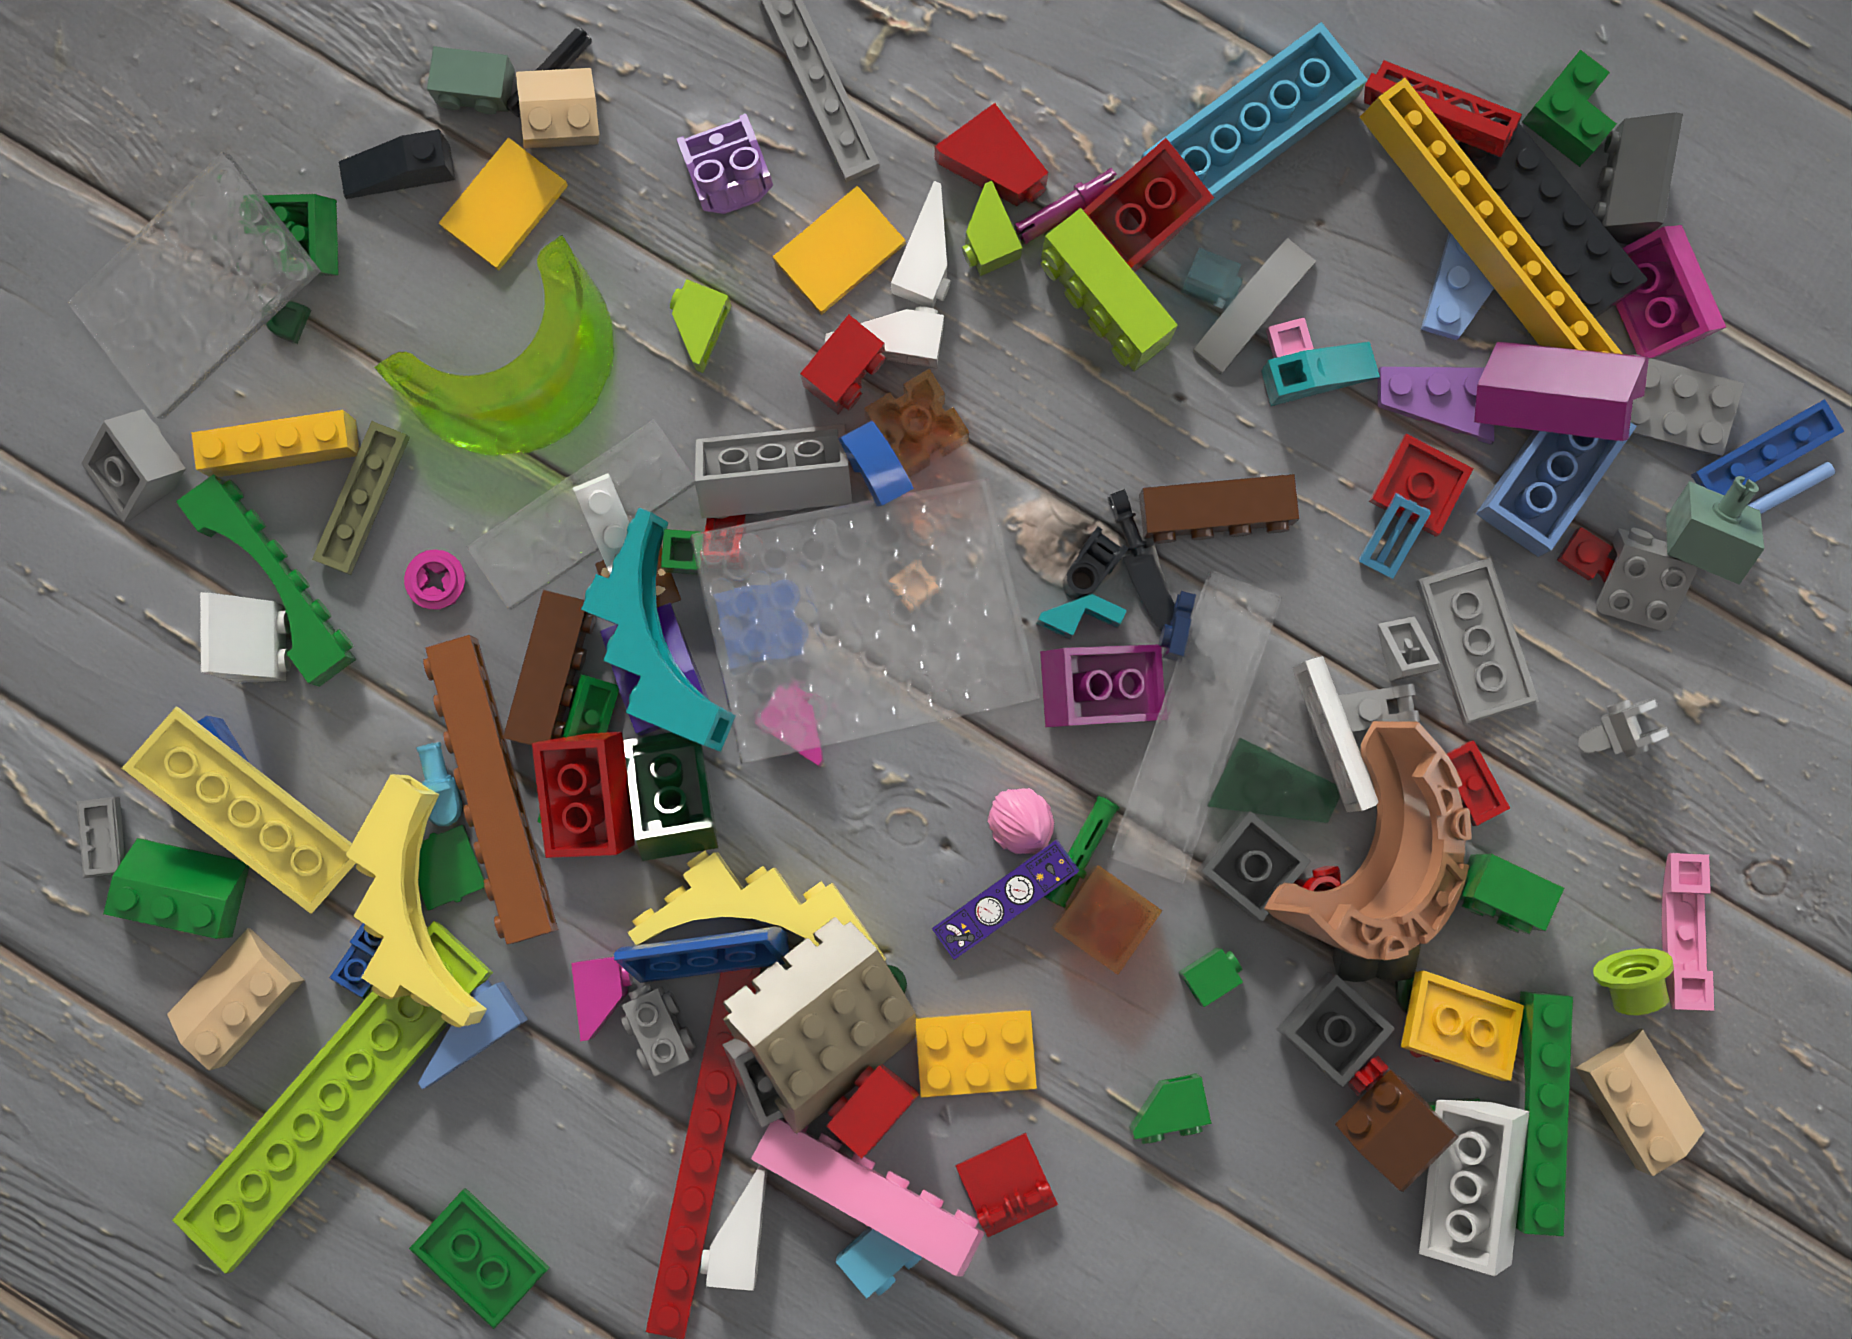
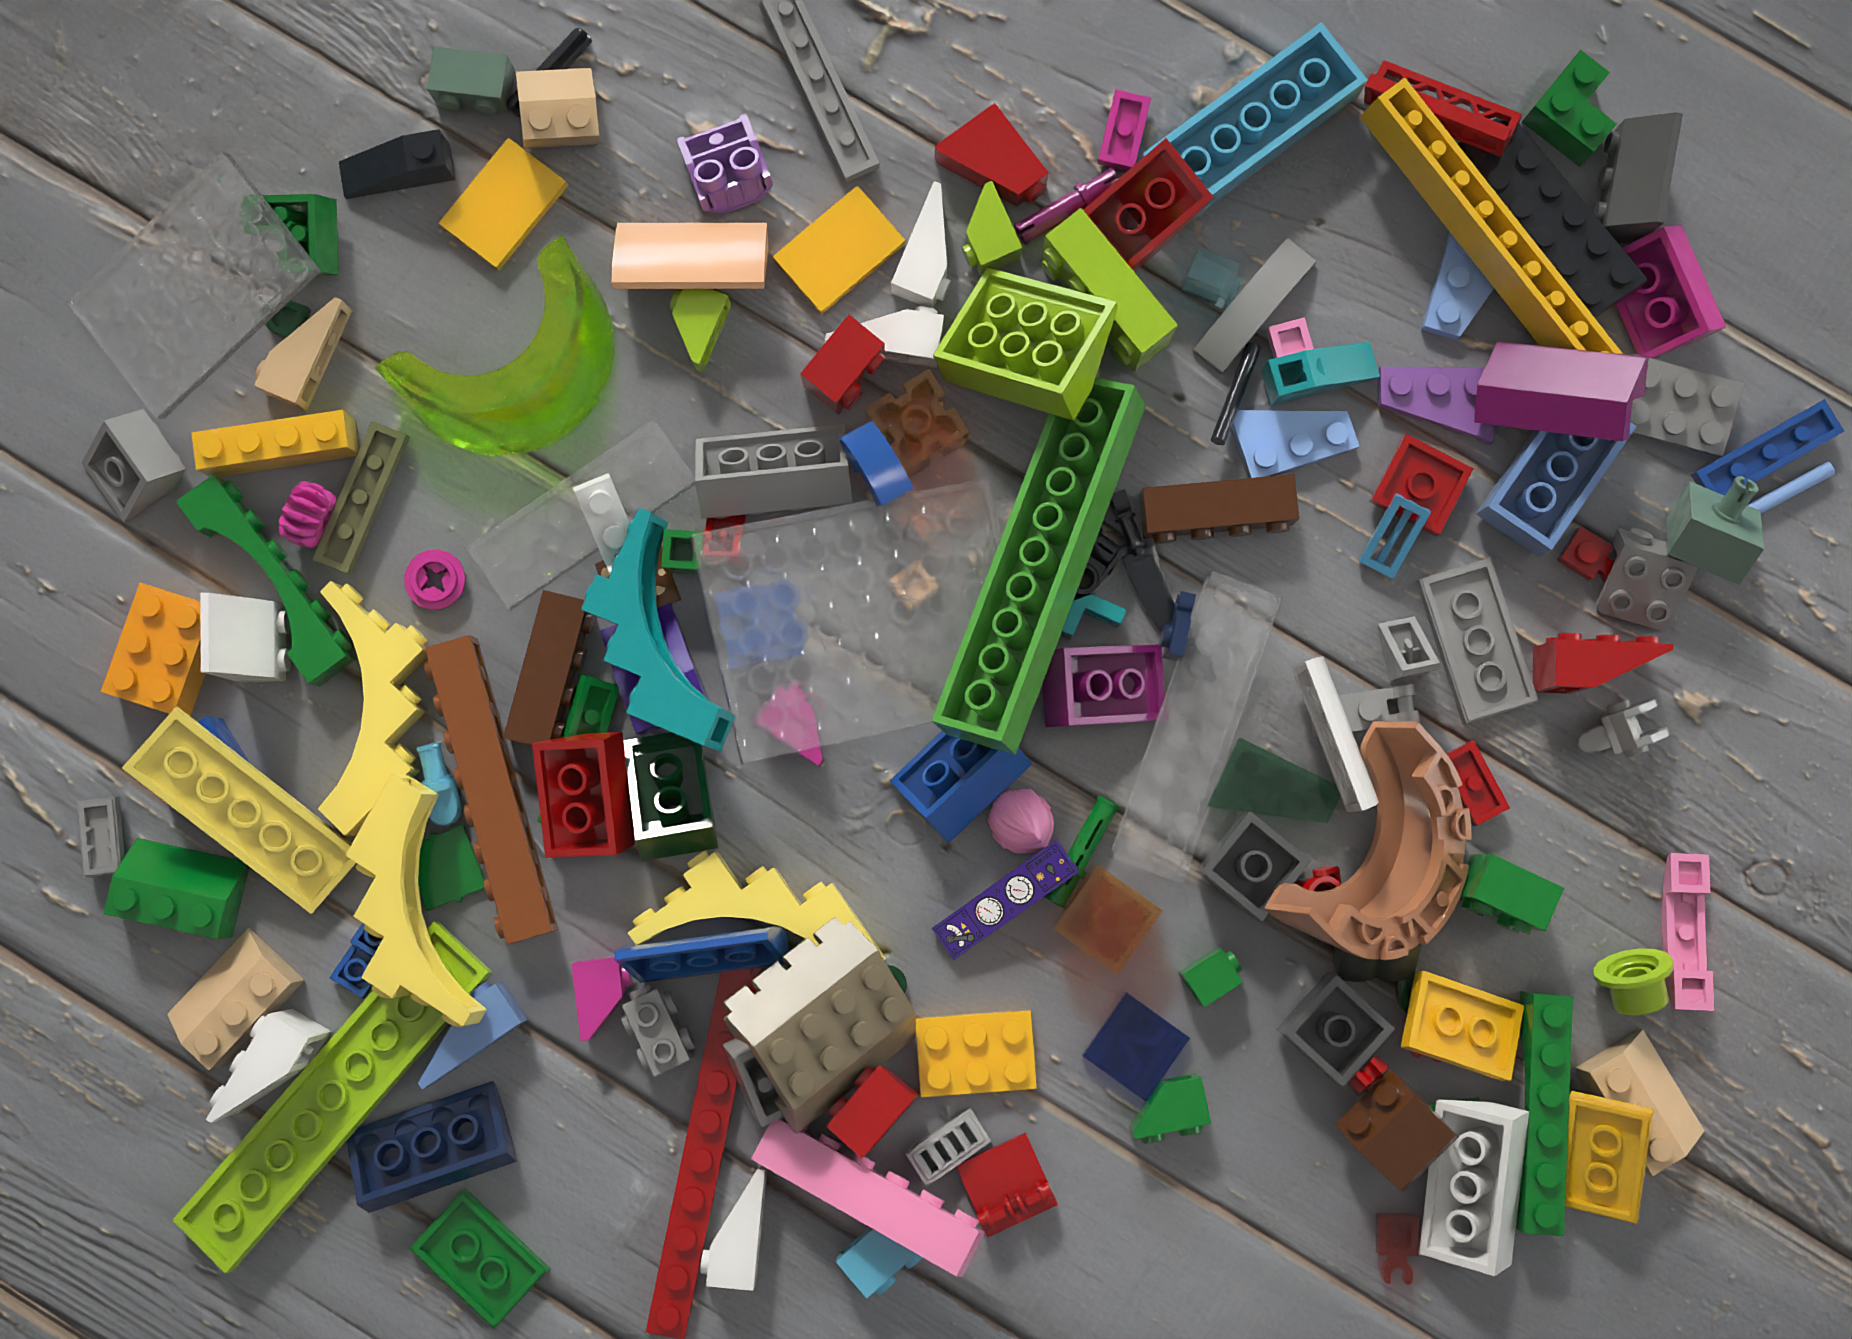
none -> light orange brick [100,582,206,716]
none -> white slope [206,1008,332,1123]
none -> tan slope [254,297,352,411]
none -> dark pink gear [279,481,336,549]
none -> light yellow arch [318,581,428,836]
none -> dark blue slope [347,1081,517,1213]
none -> light nougat slope [611,223,769,289]
none -> blue slope [889,731,1032,843]
none -> light grey slope [905,1107,992,1187]
none -> bright green brick [931,378,1146,755]
none -> lime slope [933,267,1118,421]
none -> clear blue tile [1082,992,1190,1102]
none -> dark pink plate [1097,89,1151,171]
none -> black bar [1211,342,1261,445]
none -> light blue wing [1231,410,1360,478]
none -> clear red plate [1376,1212,1419,1284]
none -> red slope [1532,633,1673,694]
none -> yellow tile [1565,1091,1654,1224]

